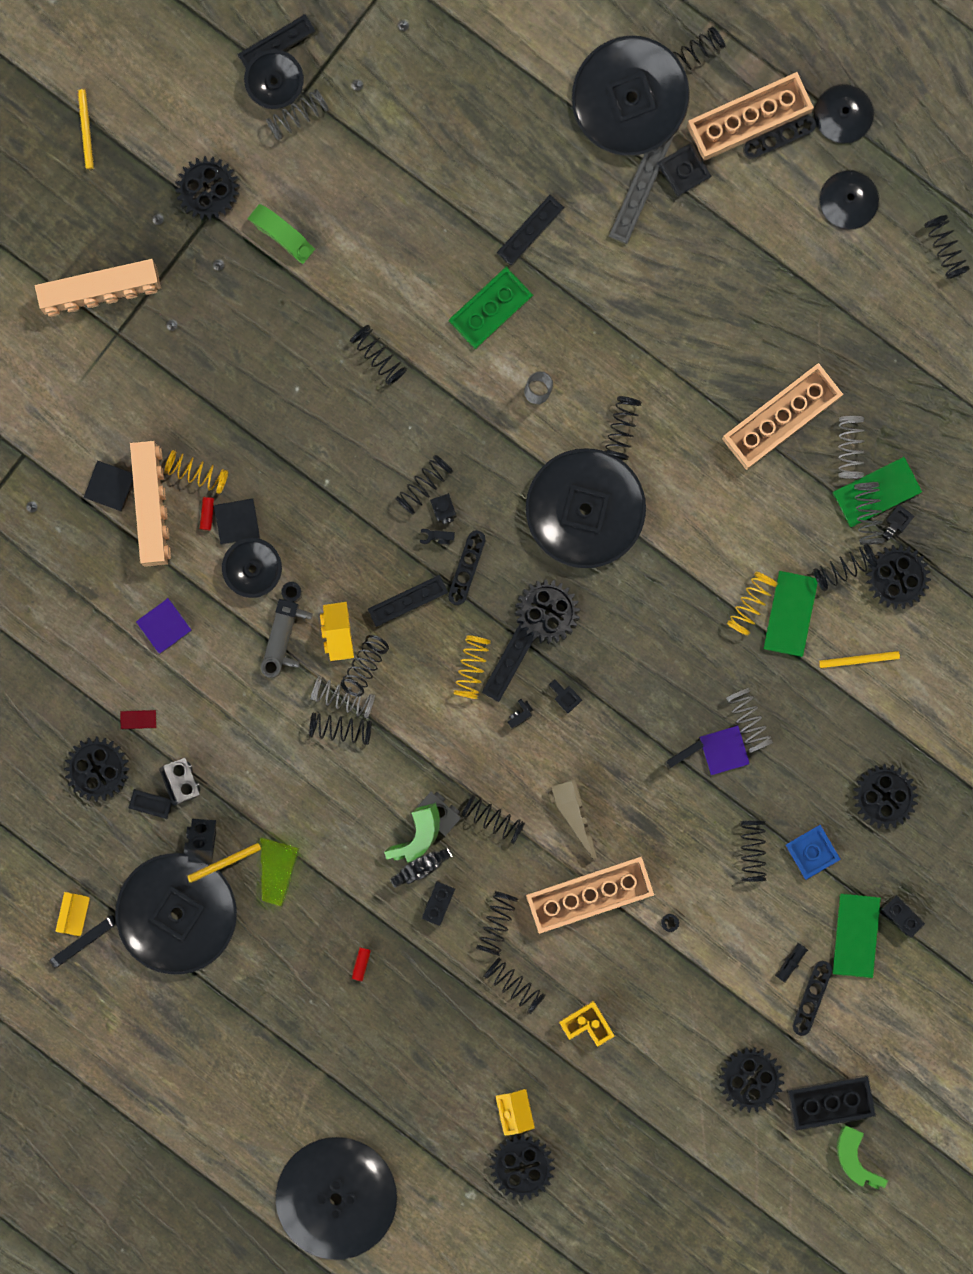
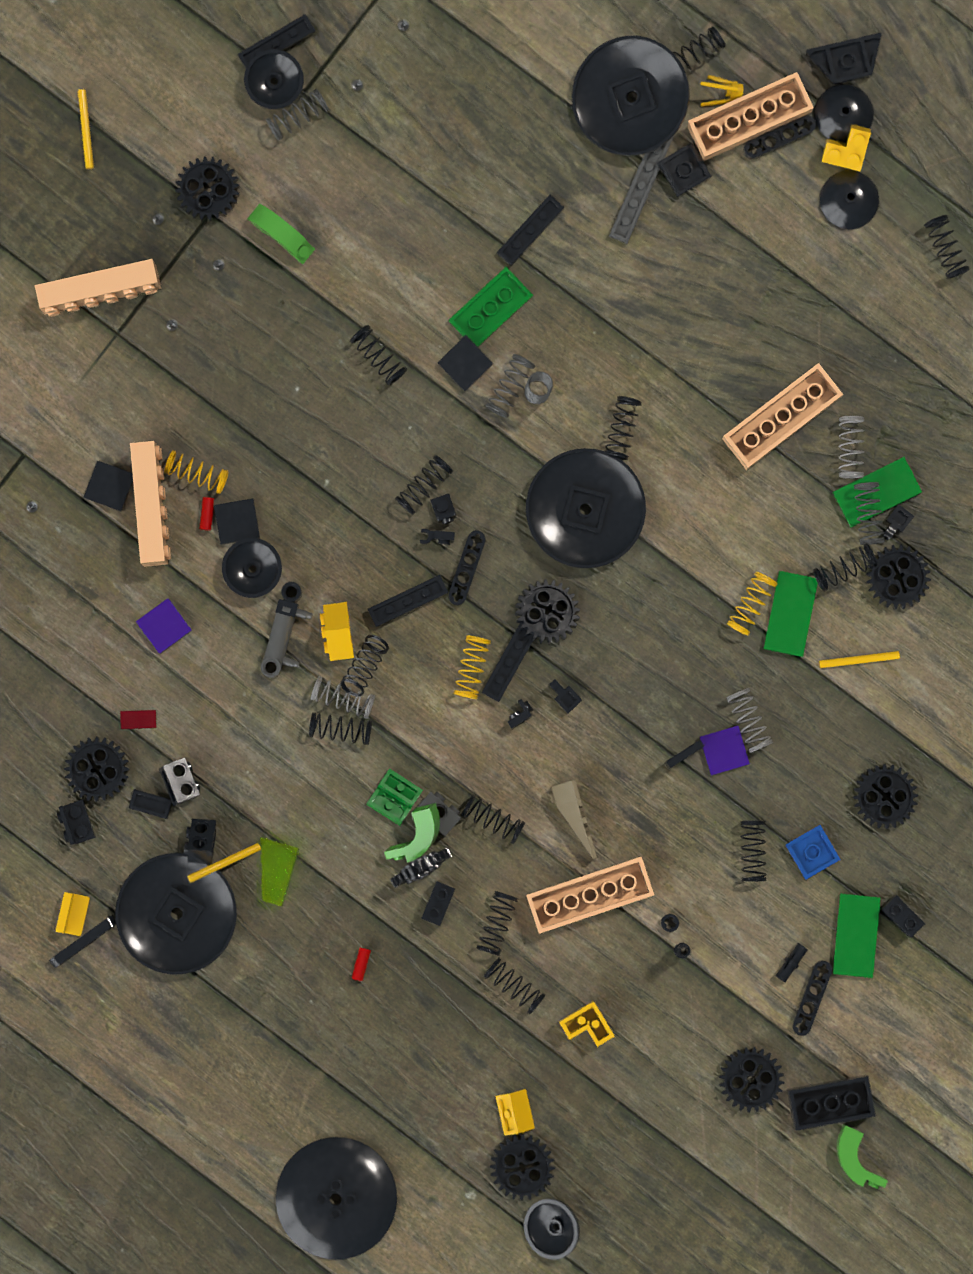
none -> black bracket [57,799,96,845]
none -> green slope [366,768,423,826]
none -> black tile [438,335,494,391]
none -> dark grey piece [485,354,535,418]
none -> black dish [524,1198,580,1260]
none -> black pin [674,942,691,959]
none -> yellow plant [700,75,743,107]
none -> black wing [806,33,882,85]
none -> yellow brick [822,124,871,171]

